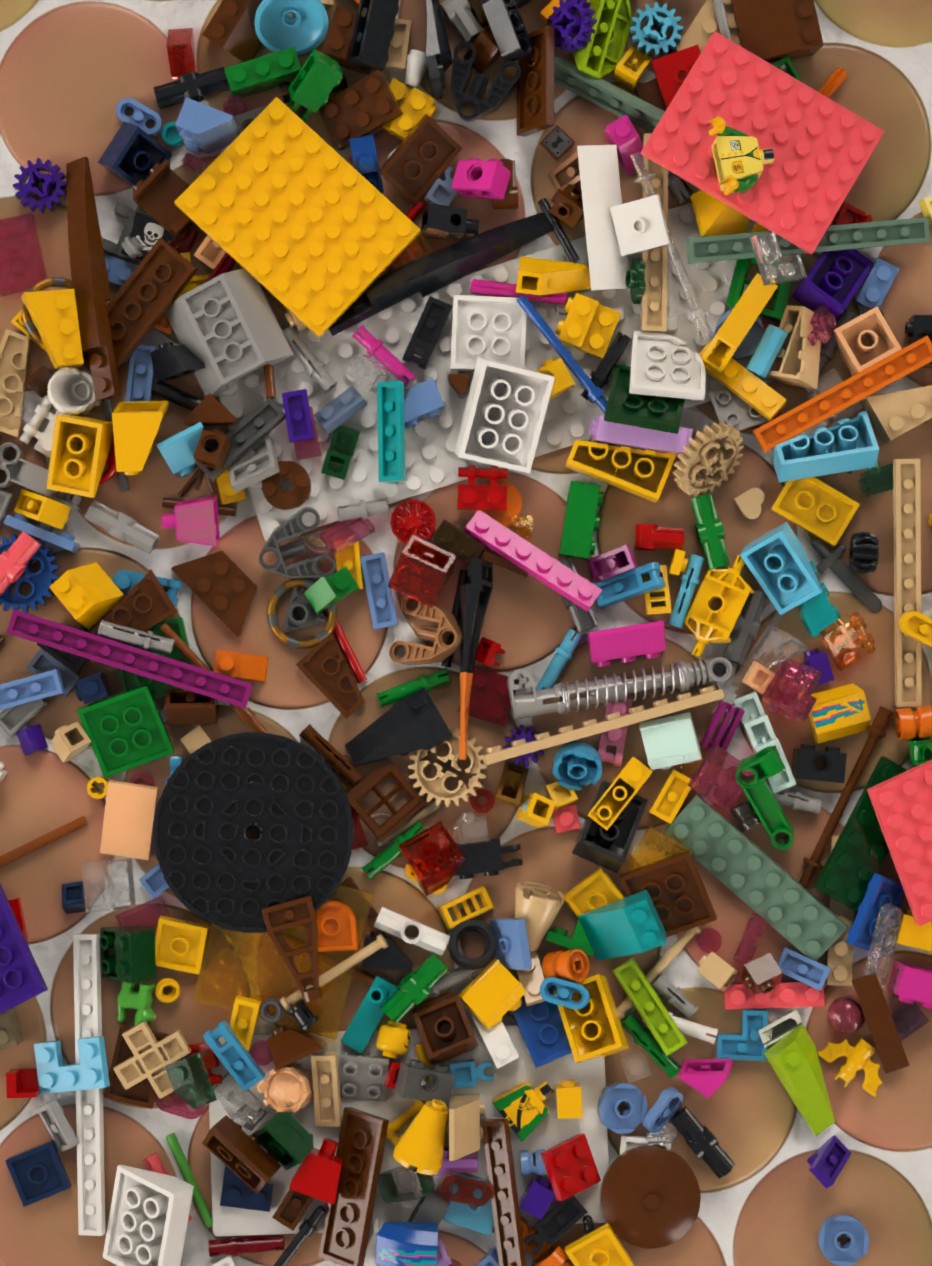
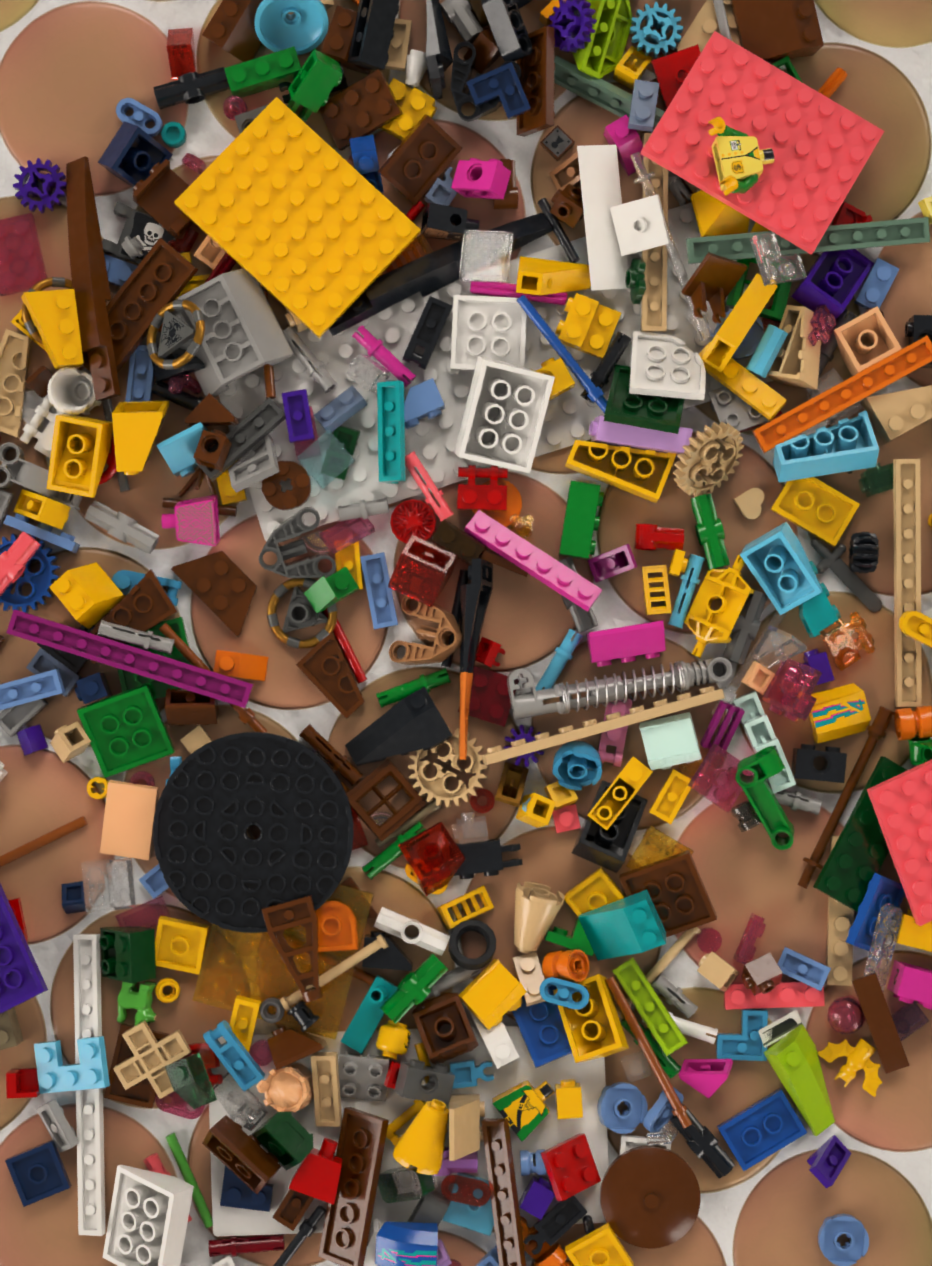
medium blue slope [175,97,240,154] -> none
reddish brown slope [447,374,470,399] -> none
medium blue plate [490,918,532,970] -> none
dark azure plate [594,562,665,609] -> none
sand green plate [664,794,848,961] -> none
none -> piece [147,299,205,370]
none -> clear pink arm [168,375,202,394]
none -> clear light blue piece [297,430,355,489]
none -> coral pin [405,451,454,521]
none -> clear tile [459,230,514,282]
none -> dark blue plate [466,62,531,120]
none -> dark orange bar [605,976,692,1128]
none -> sand blue plate [628,79,659,132]
none -> reddish brown plate [681,252,748,324]
none -> blue plate [717,1088,807,1171]

